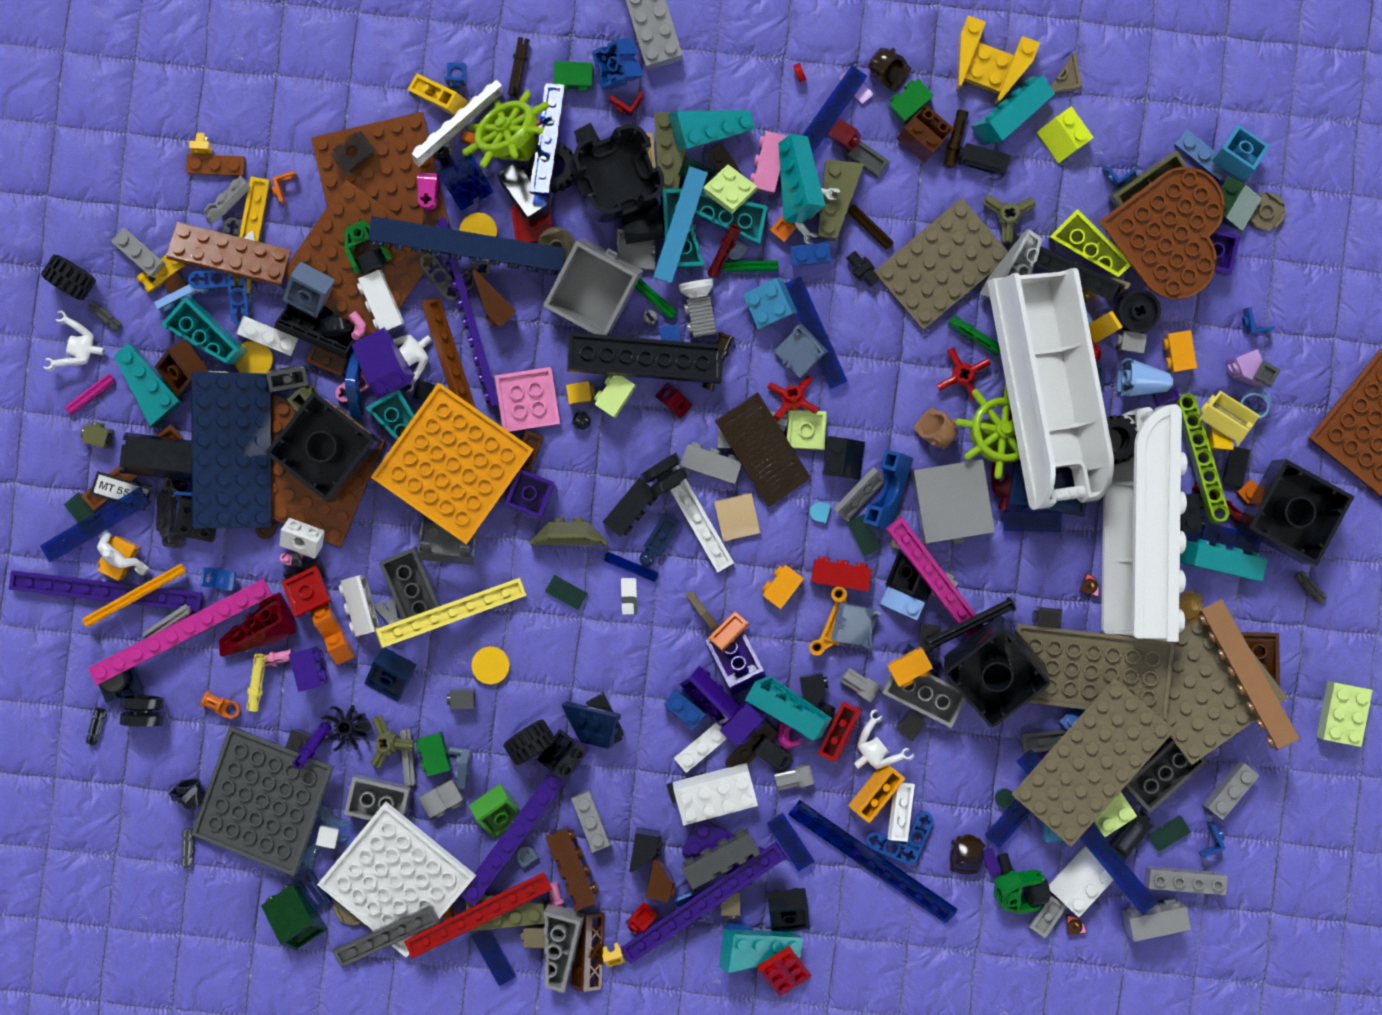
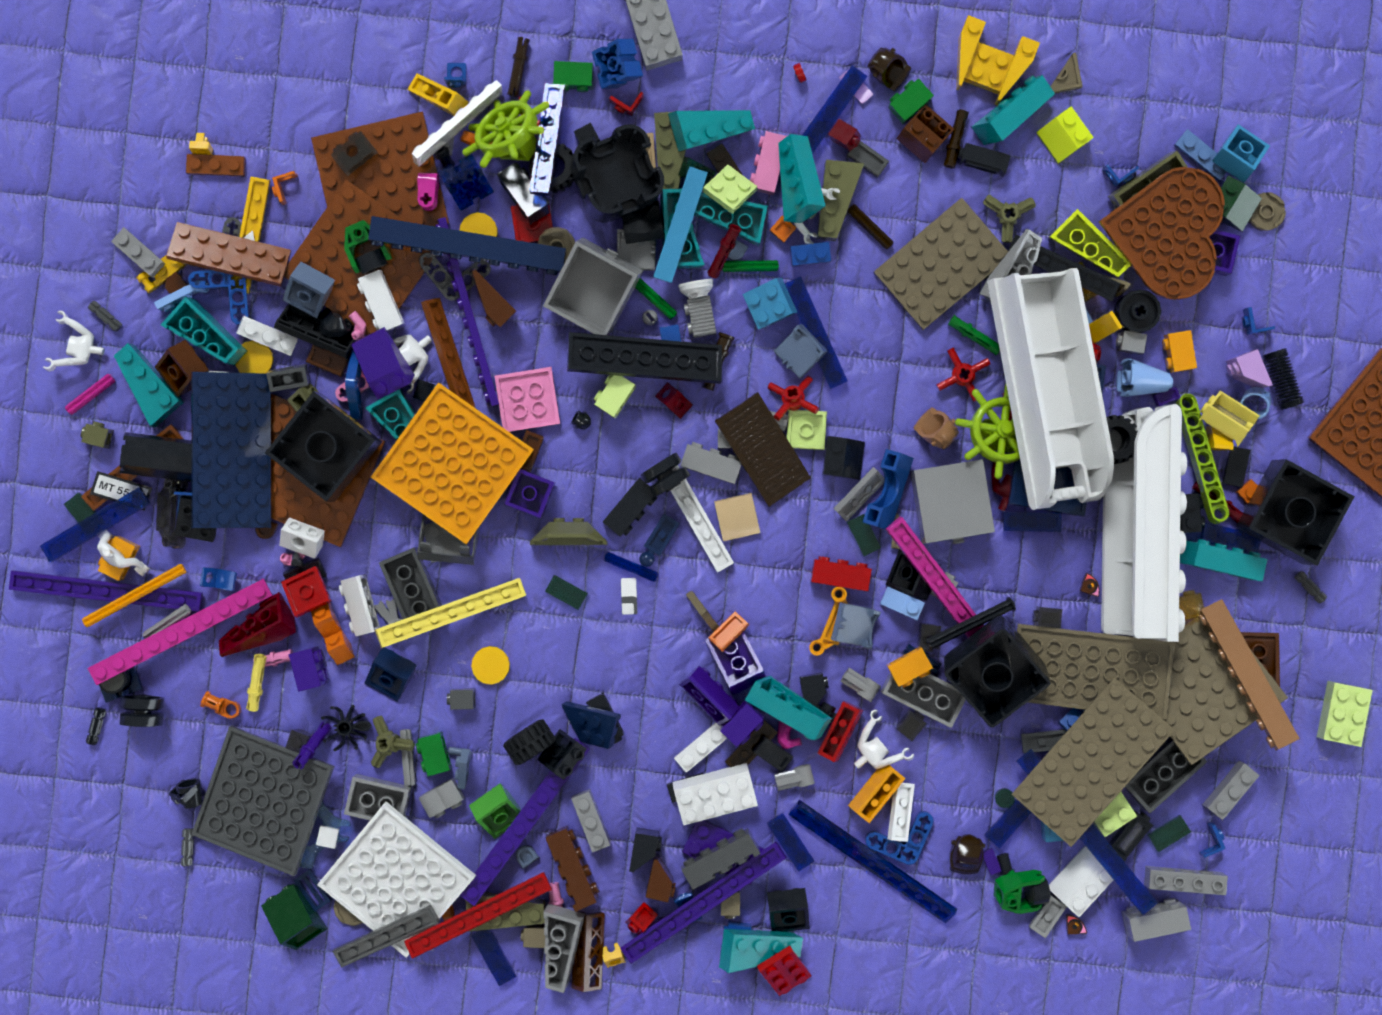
black tyre [41,254,96,300] -> none
light grey hinge [203,175,250,223] -> none
yellow brick [566,381,595,405] -> none
blue brick [664,688,706,729] -> none
light orange brick [761,565,804,609] -> none
medium azure tile [809,502,831,523] -> none
black axle [846,251,880,287] -> none
dark grey tile [1253,361,1281,388] -> none
none -> black piece [1262,348,1305,410]

